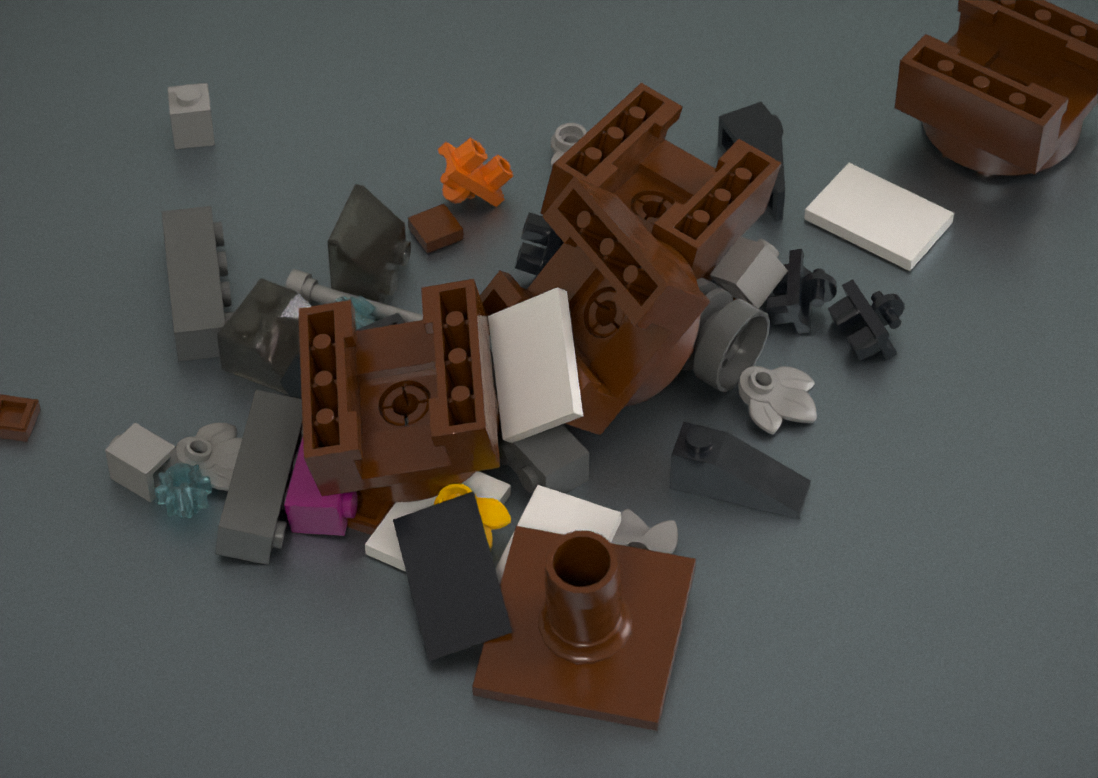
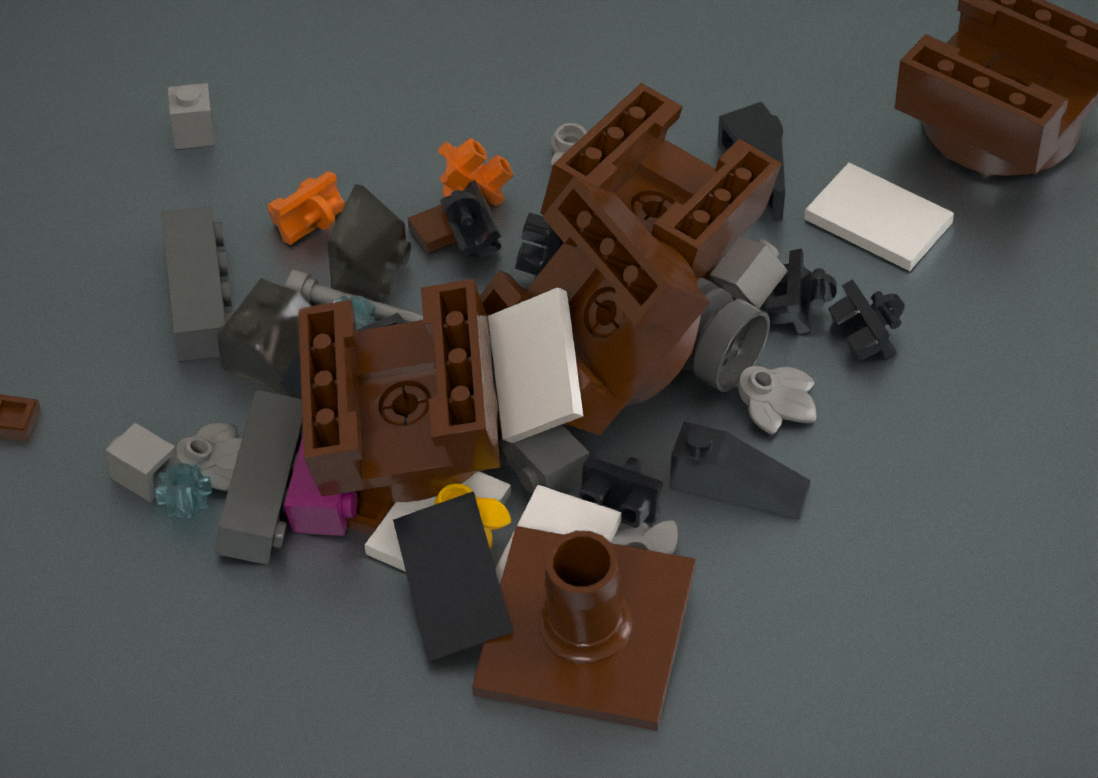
none -> orange hips [267,171,346,245]
none -> black hips [440,179,502,259]
none -> black hips [579,456,663,528]

